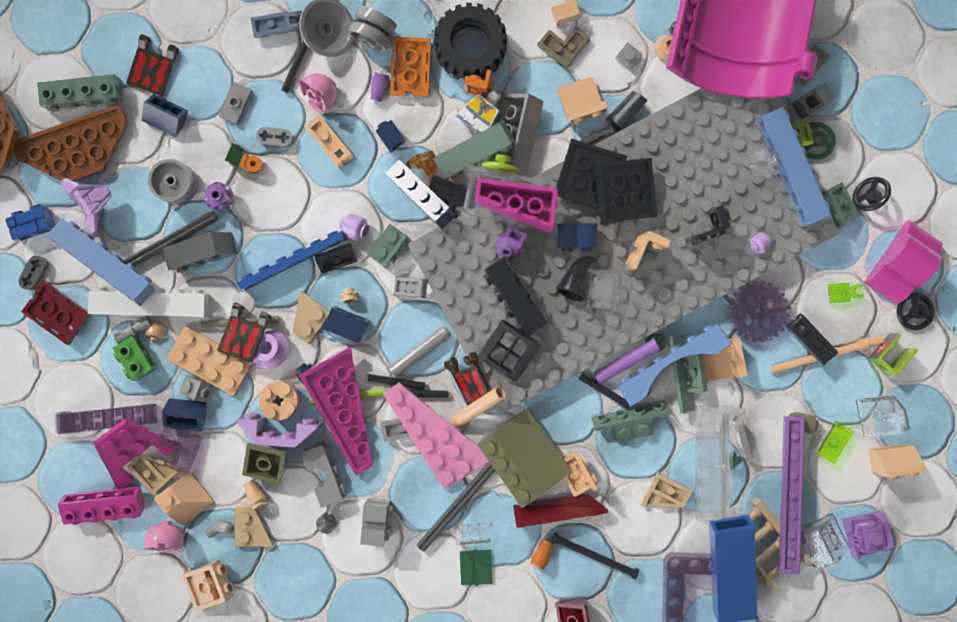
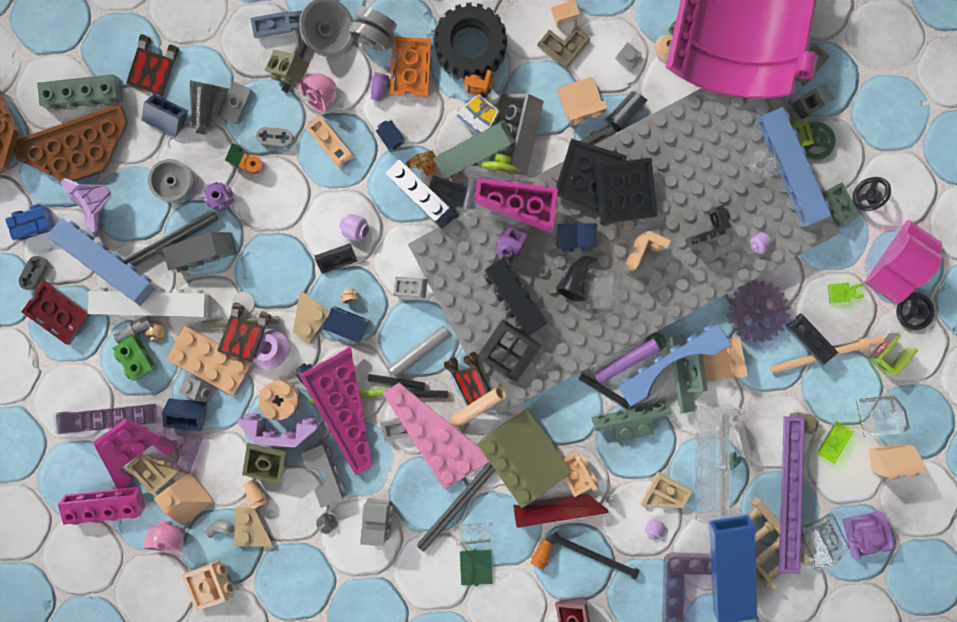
blue plate [237,230,347,291] -> none
sand green bracket [368,224,409,268] -> none
none -> clear smoke cone [189,80,229,135]
none -> olive brick [265,50,309,85]
none -> lavender piece [645,519,666,540]

